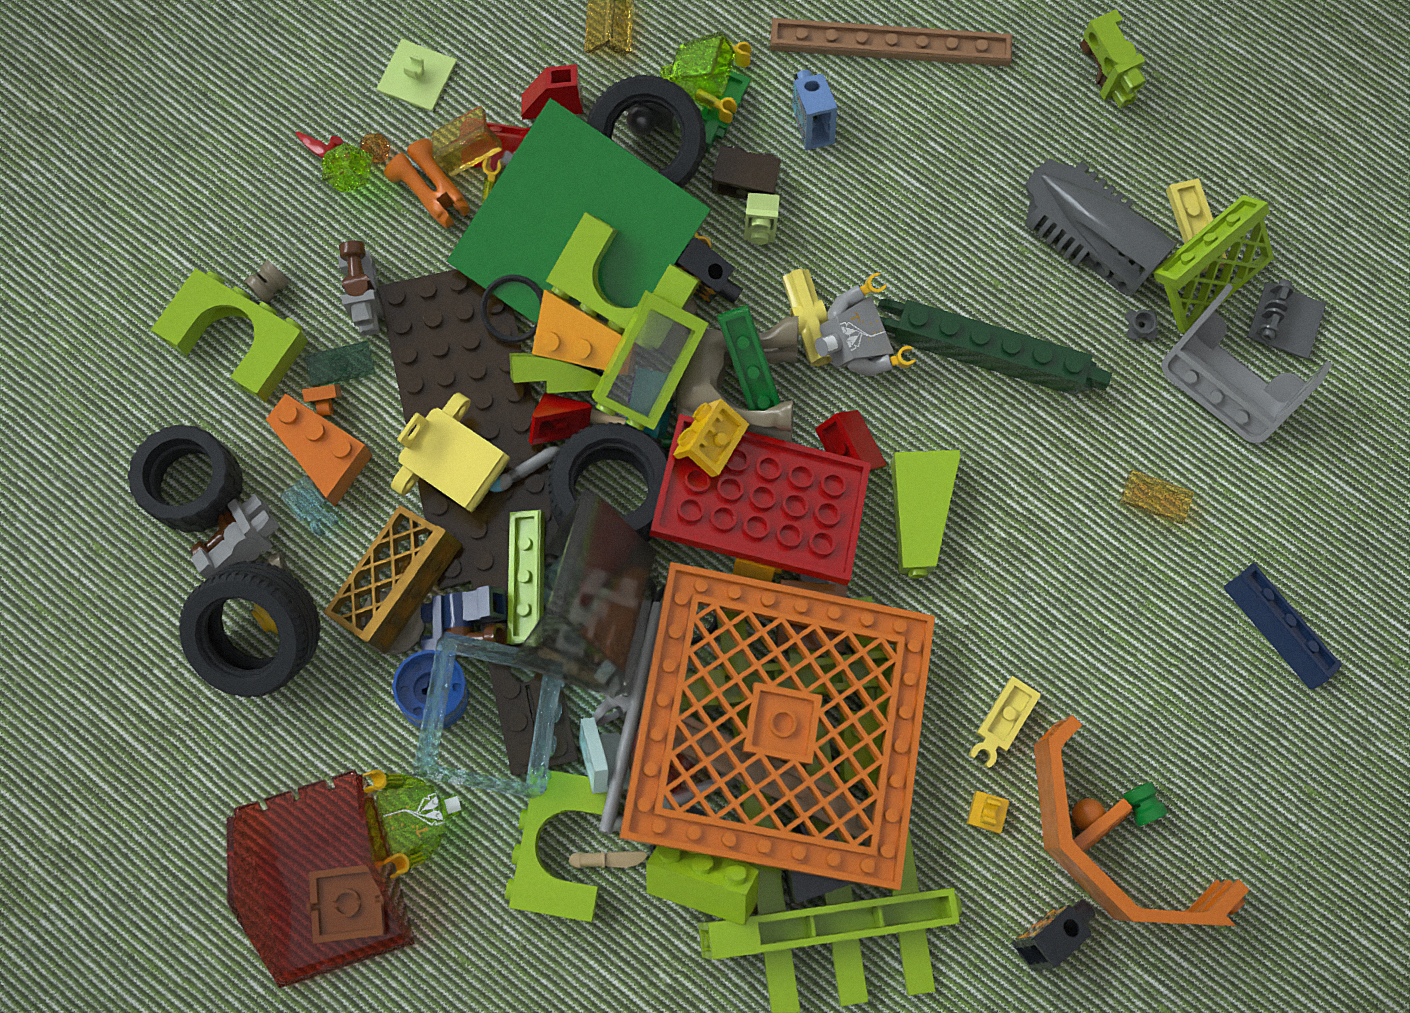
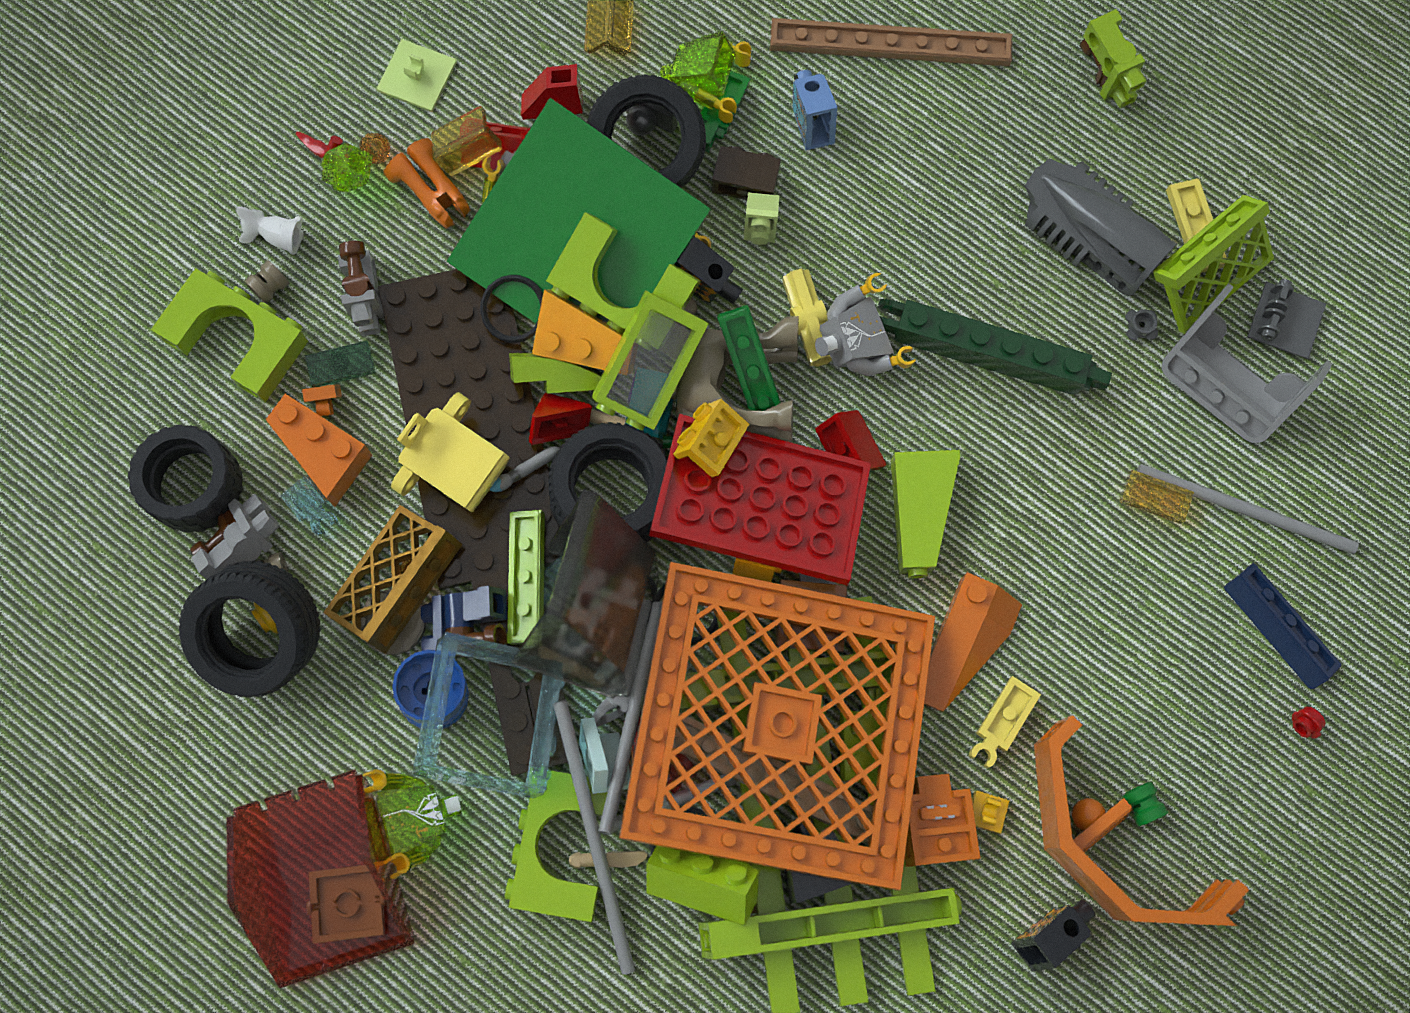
none -> white animal [236,207,304,255]
none -> light grey piece [553,700,635,974]
none -> orange piece [905,774,981,867]
none -> orange wedge [924,572,1022,712]
none -> light grey piece [1136,464,1359,554]
none -> red plate [1292,706,1326,739]

